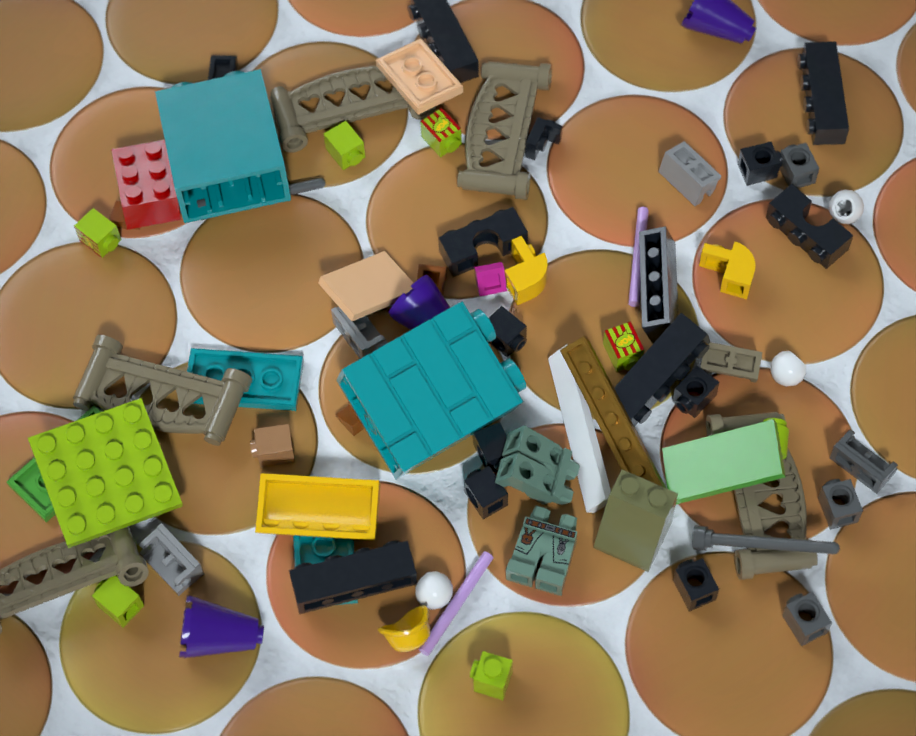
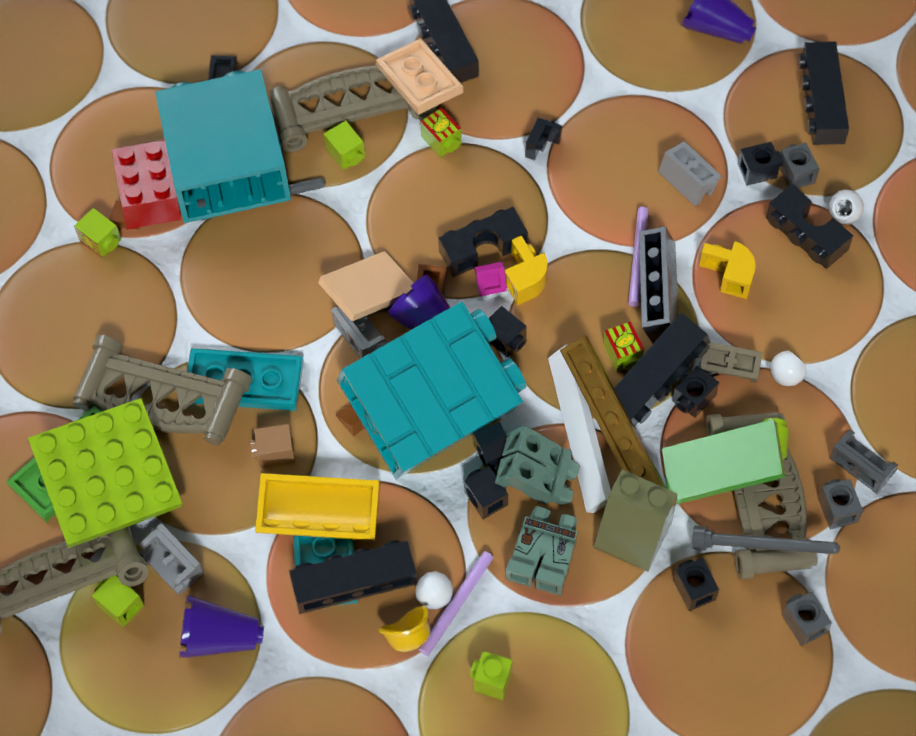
dark tan piece [457,61,552,200] -> none

